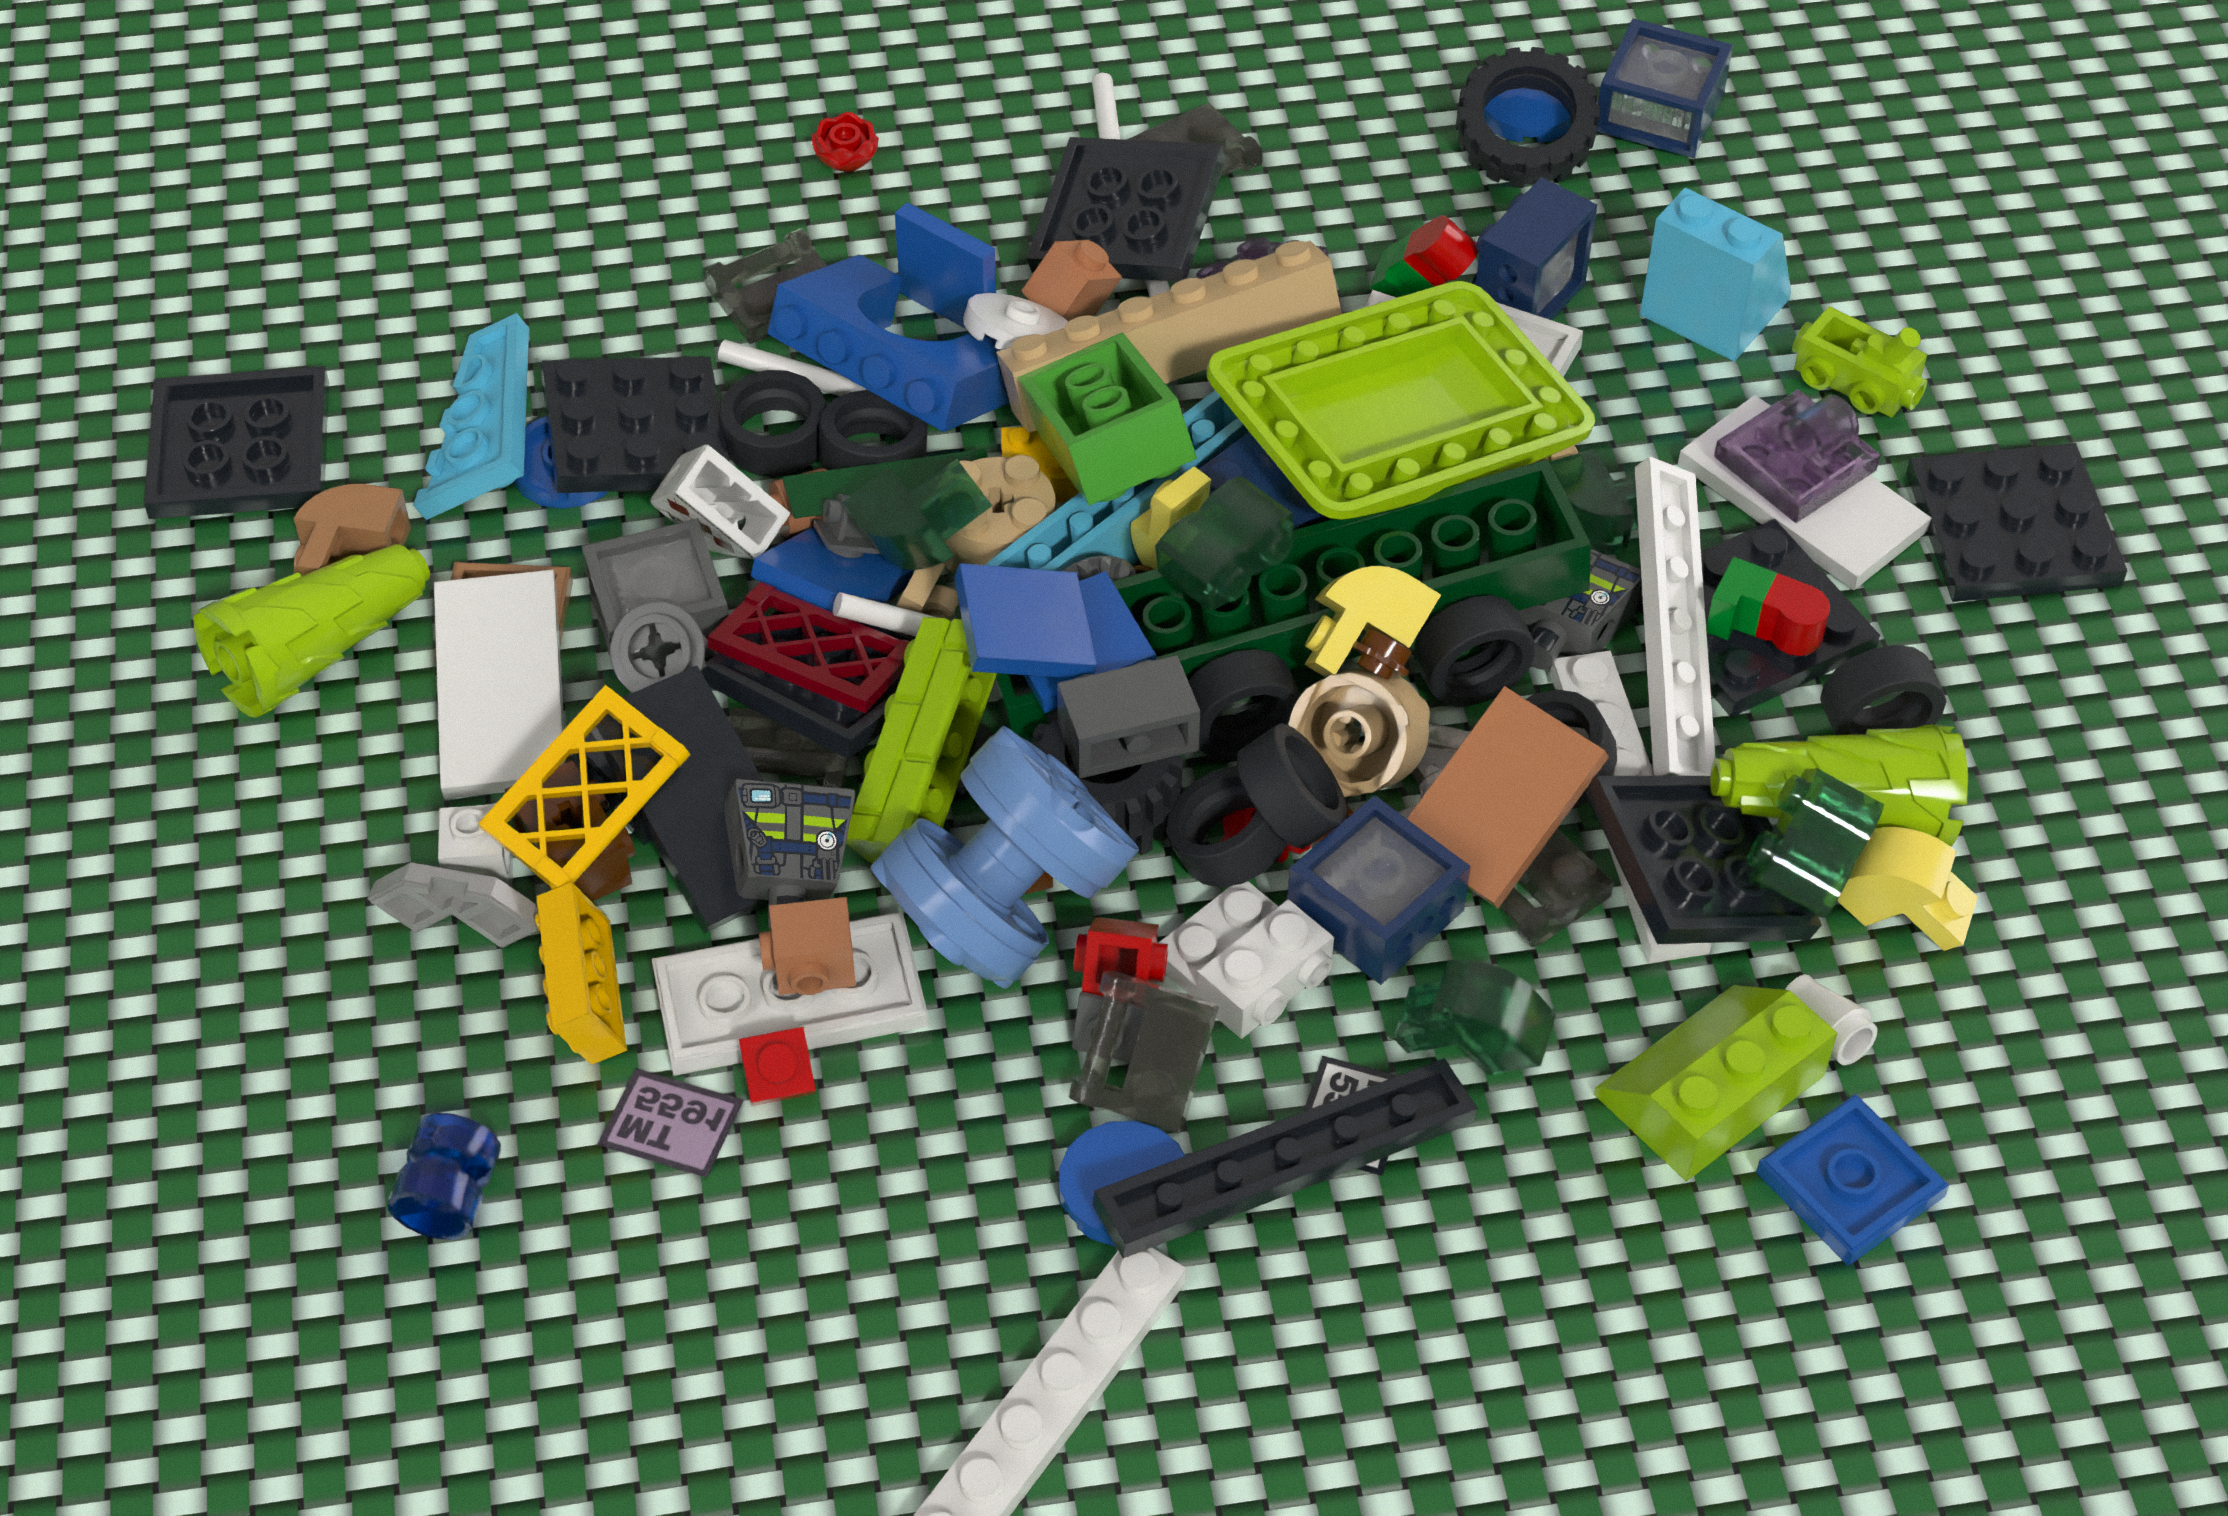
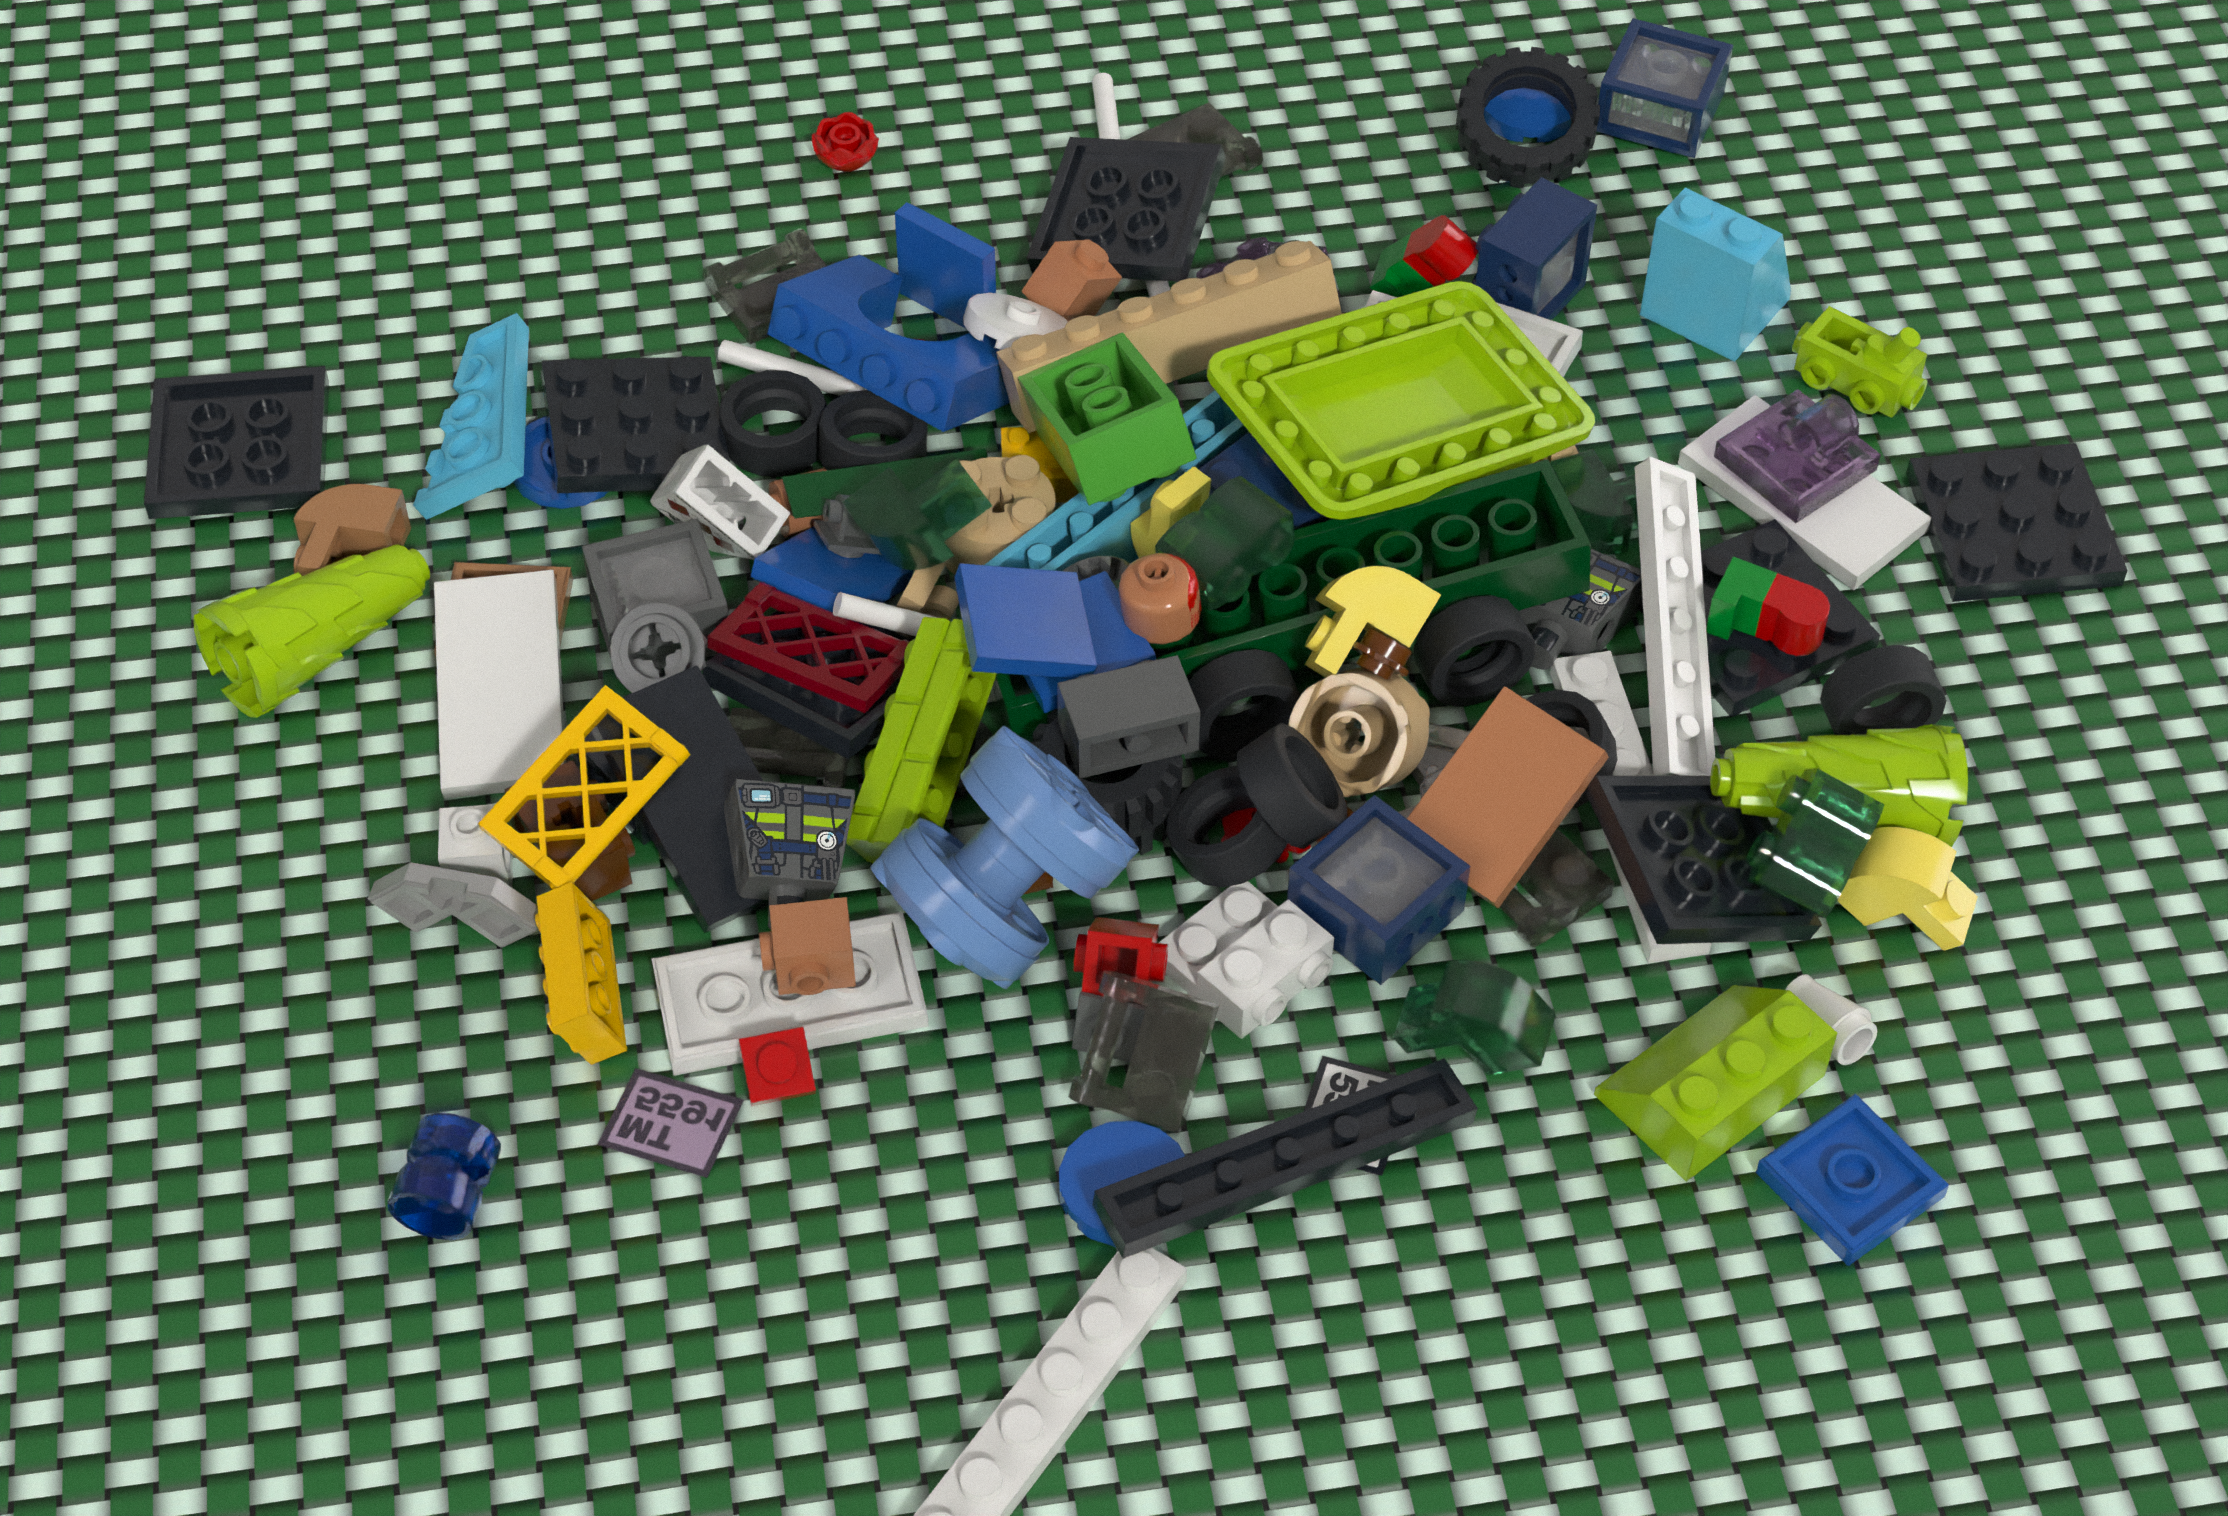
none -> nougat head [1118,553,1201,644]

